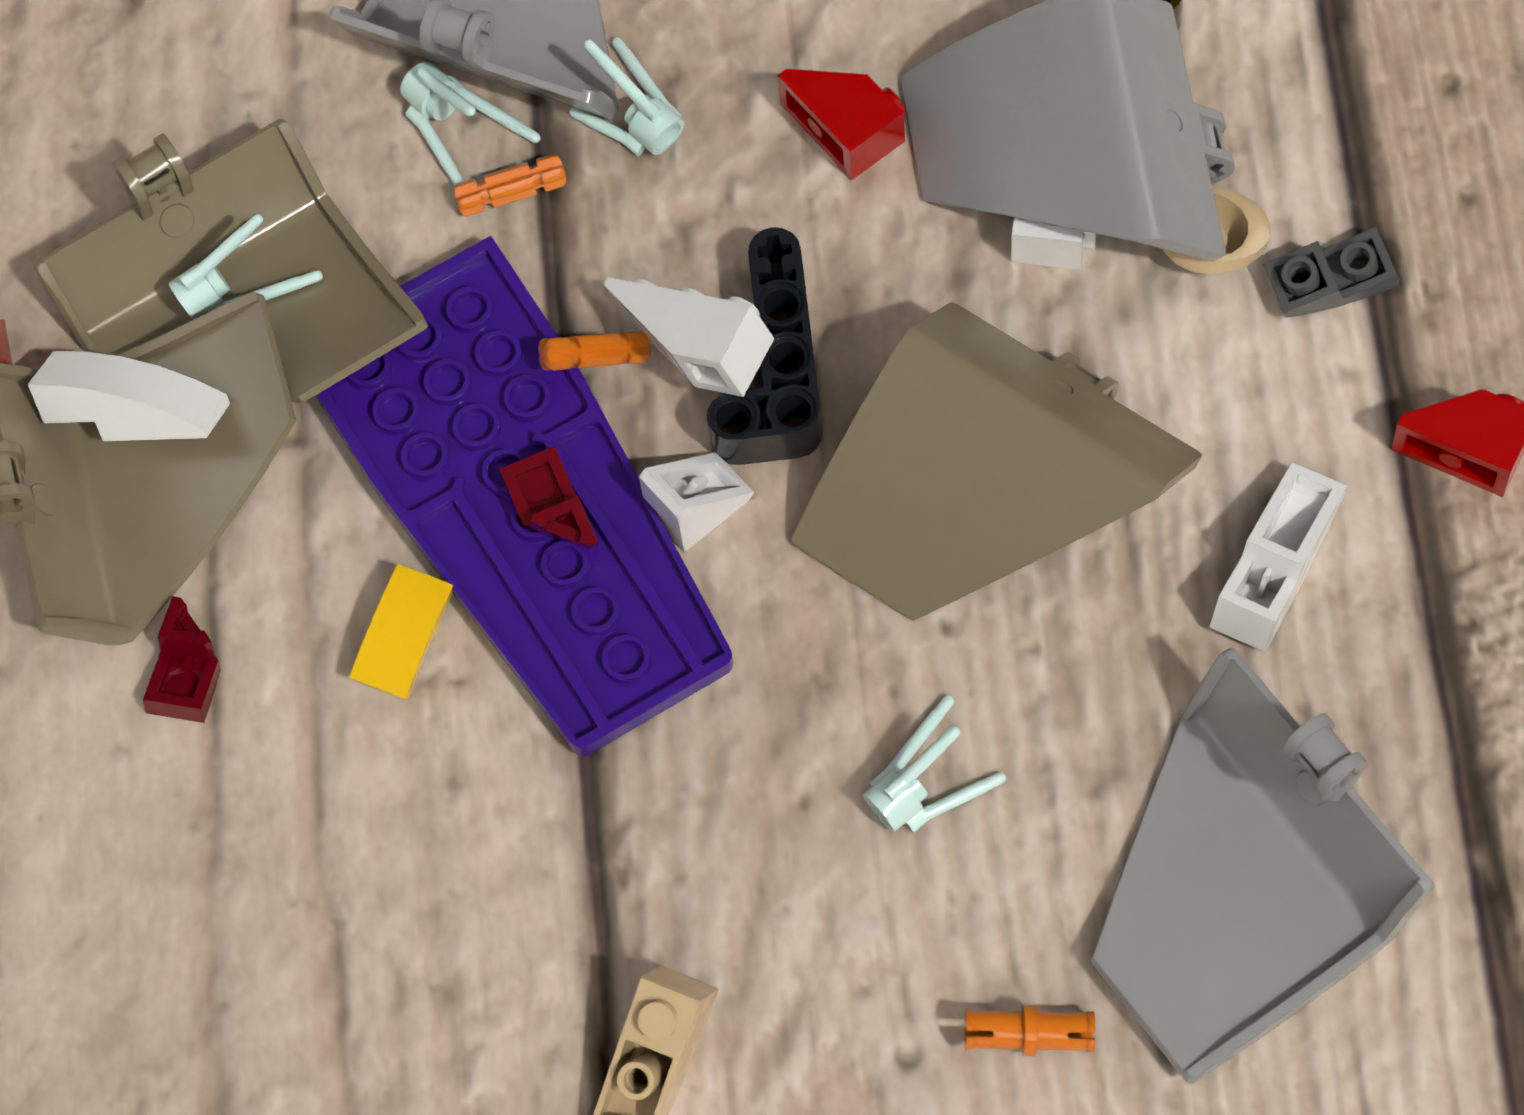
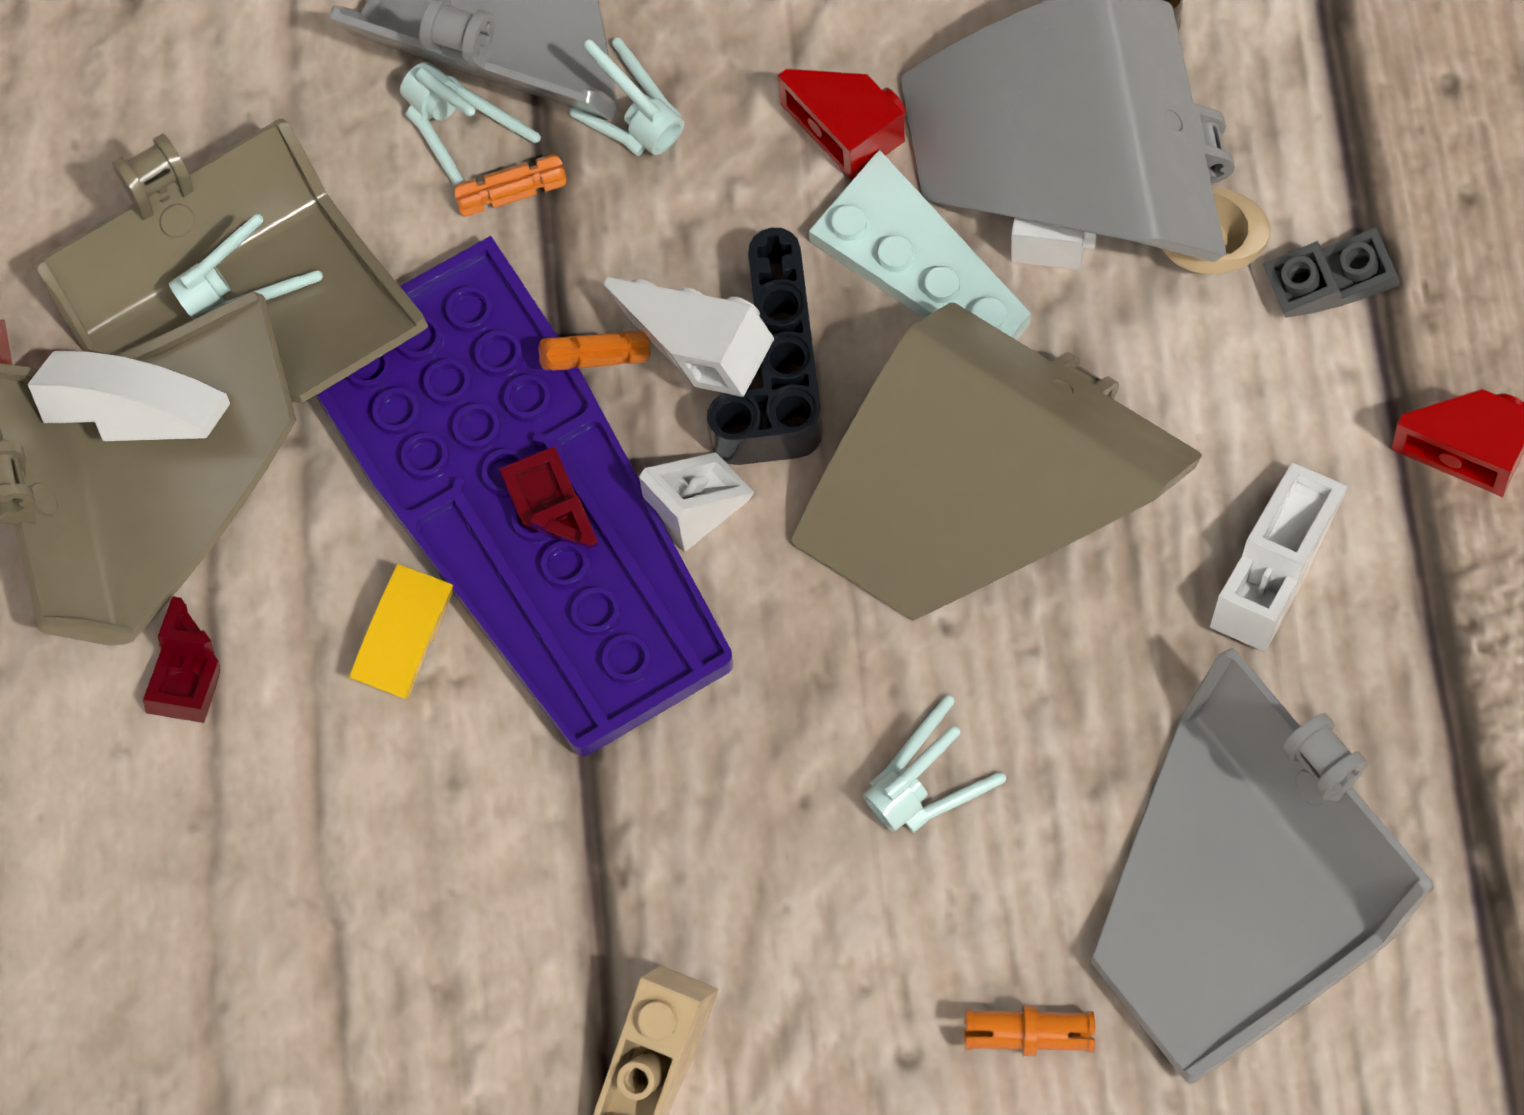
none -> light aqua wing [809,150,1031,340]

